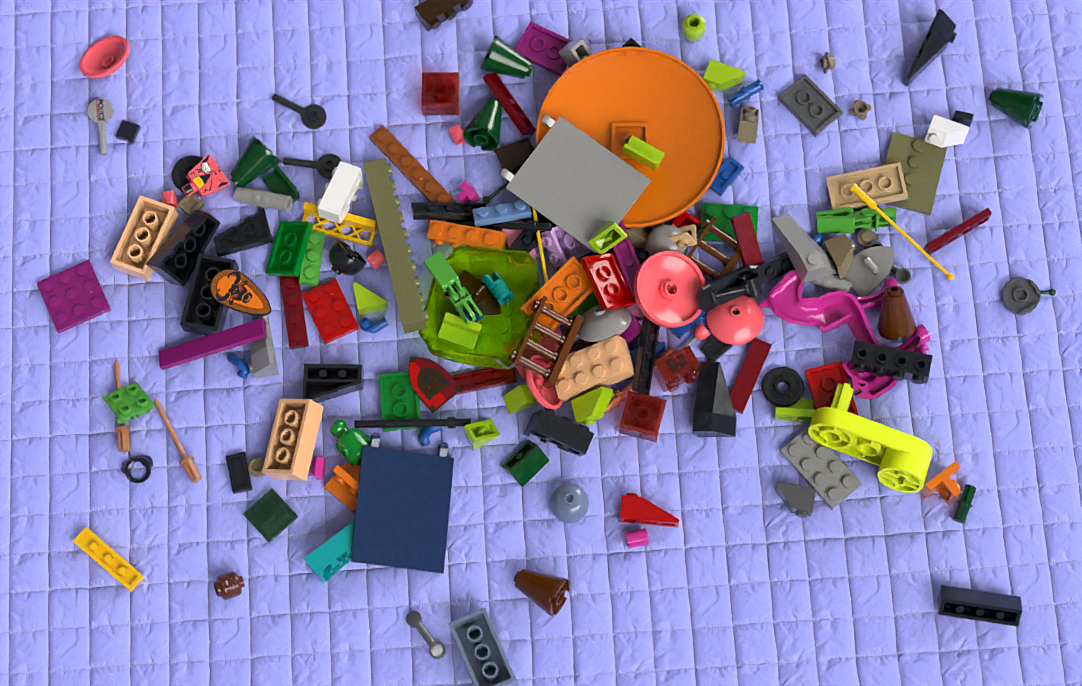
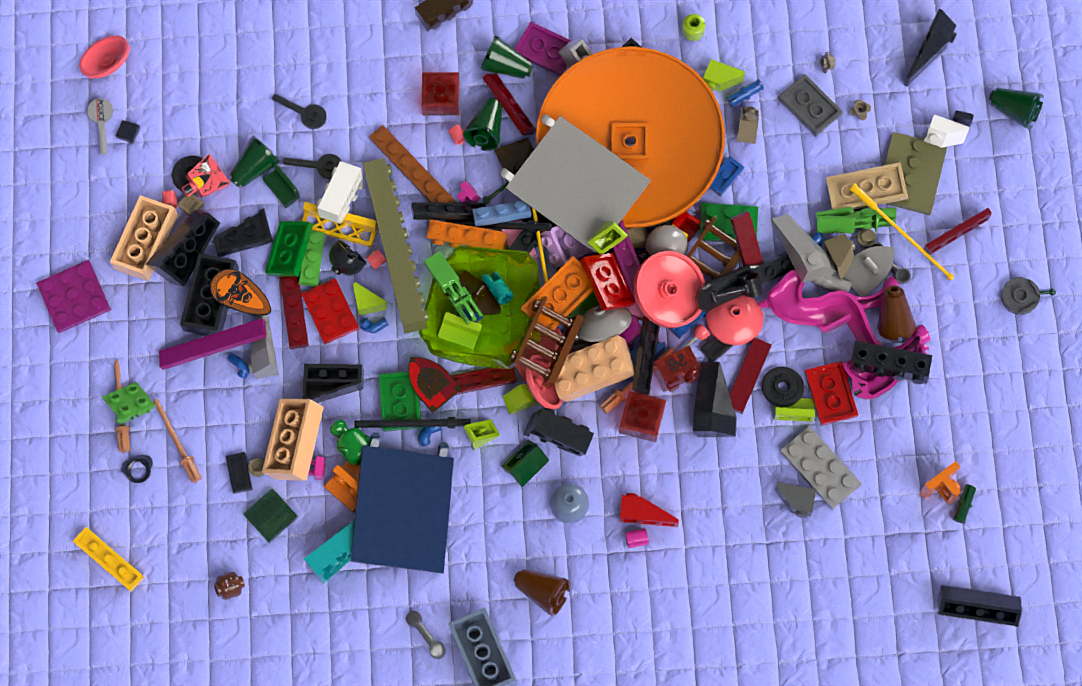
light grey axle [234,186,292,212] -> none
lime slope [571,386,613,426] -> none
lime panel [622,135,665,171] -> none
tan bracket [670,224,697,248] -> none
neon yellow beam [808,383,933,493] -> none

